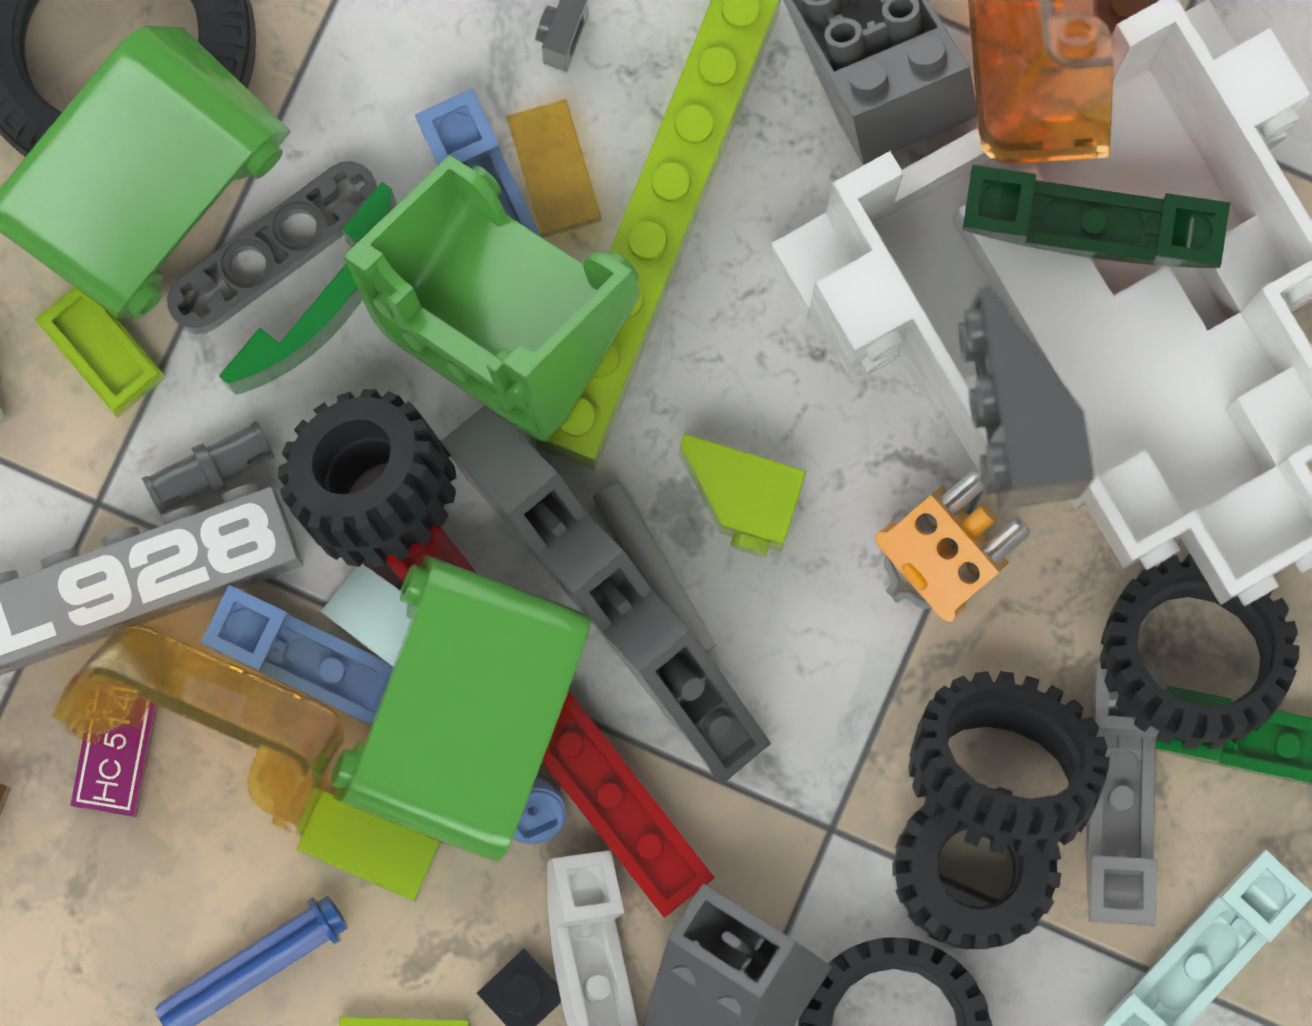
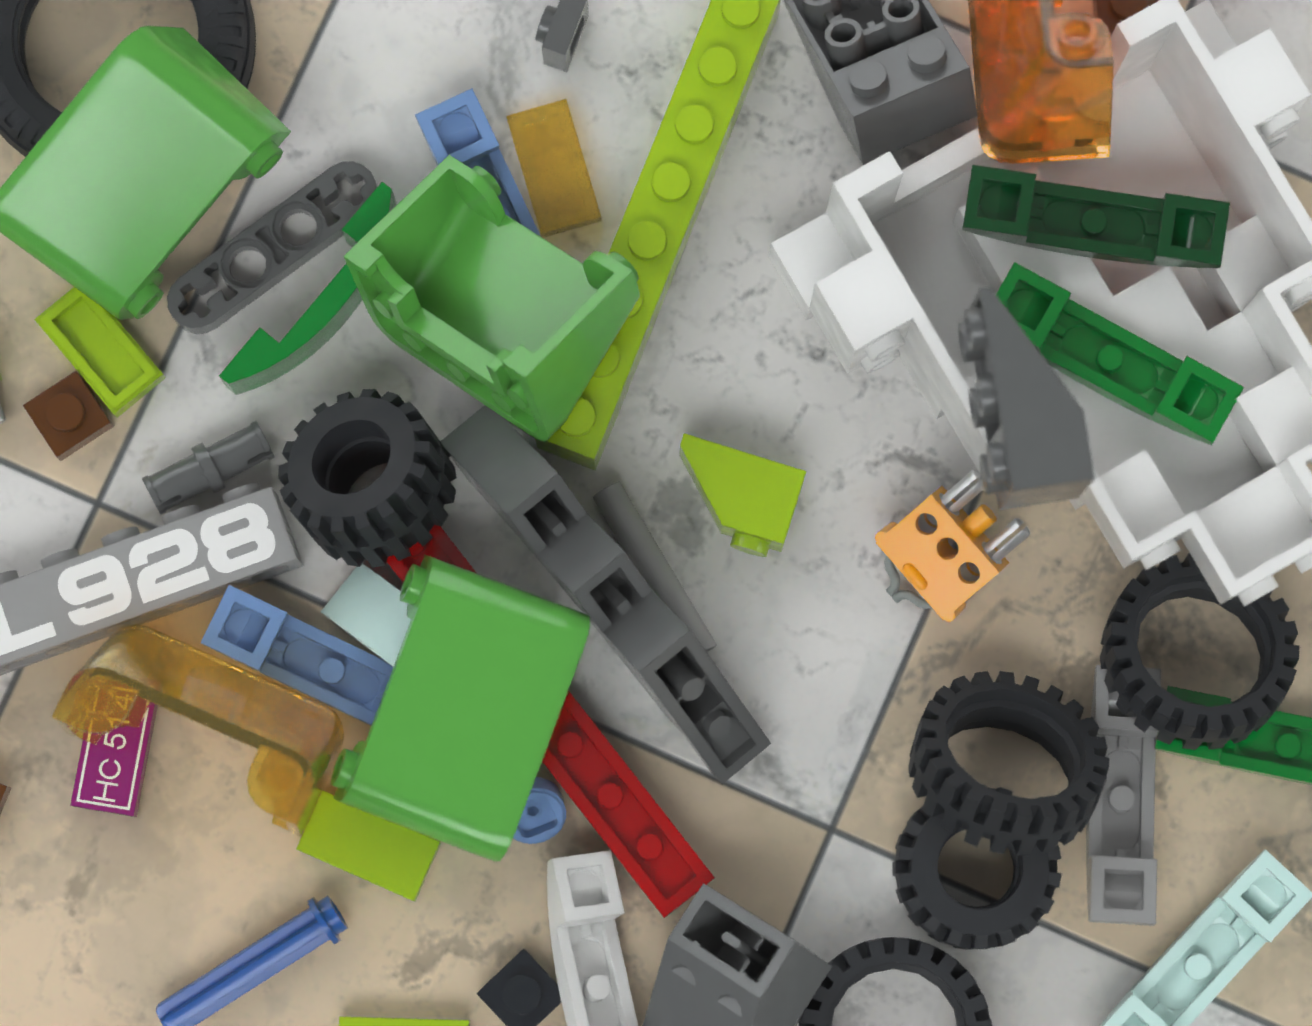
none -> reddish brown plate [23,371,114,461]
none -> green slope [996,262,1244,445]

